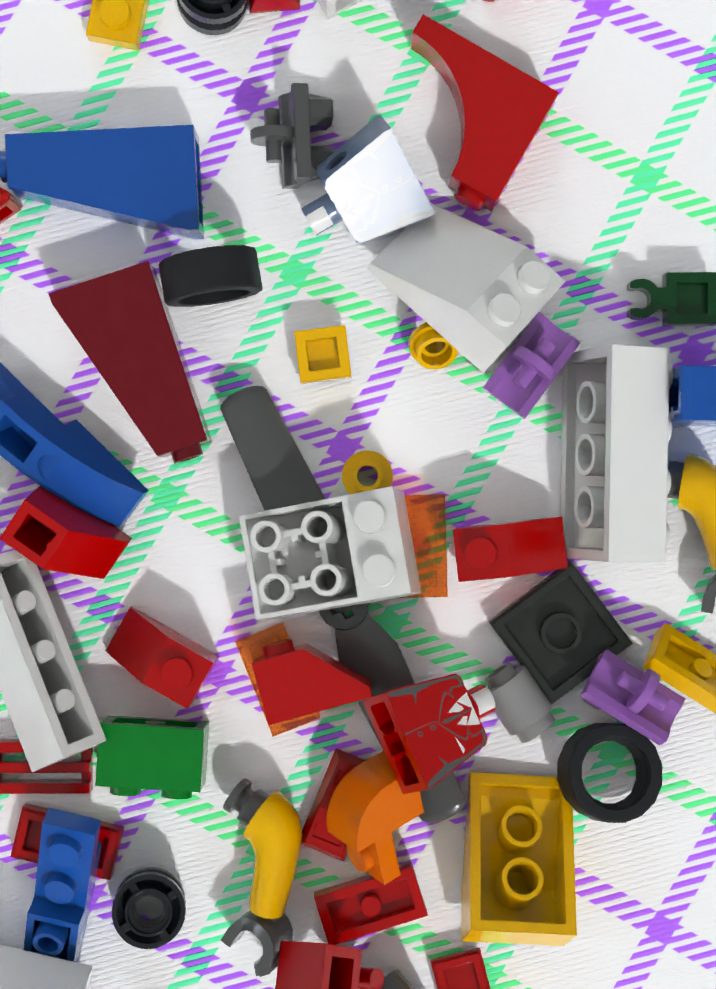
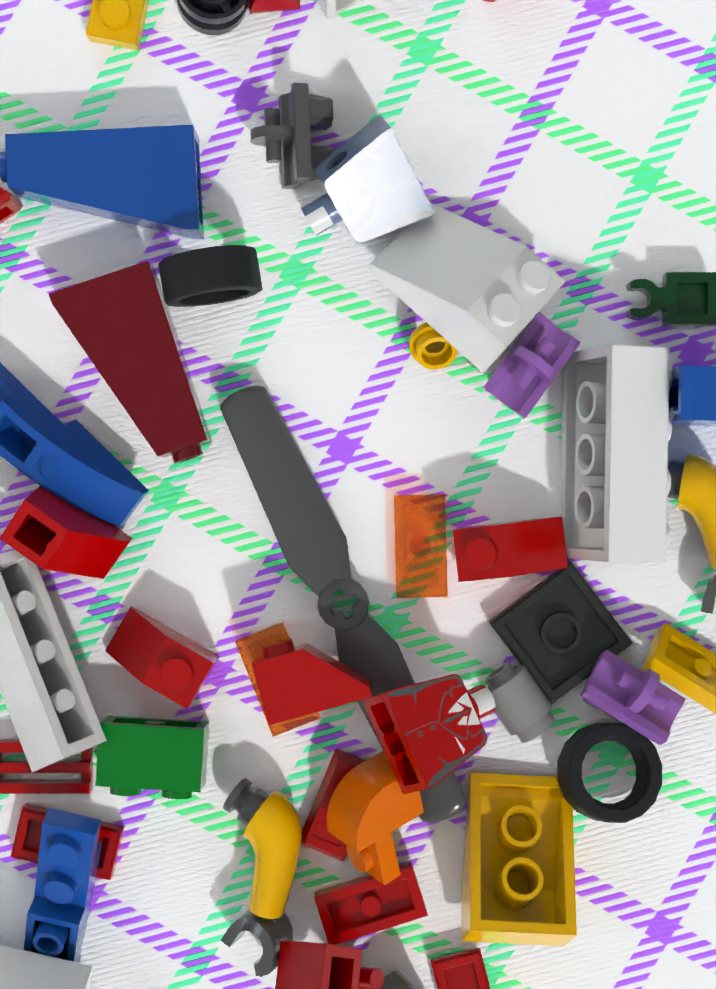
black wheel [112,867,186,949] -> none
white slope [239,486,422,620] -> none
yellow plate [294,325,352,384] -> none
yellow plate [342,450,393,494] -> none
red arch [411,14,559,212] -> none

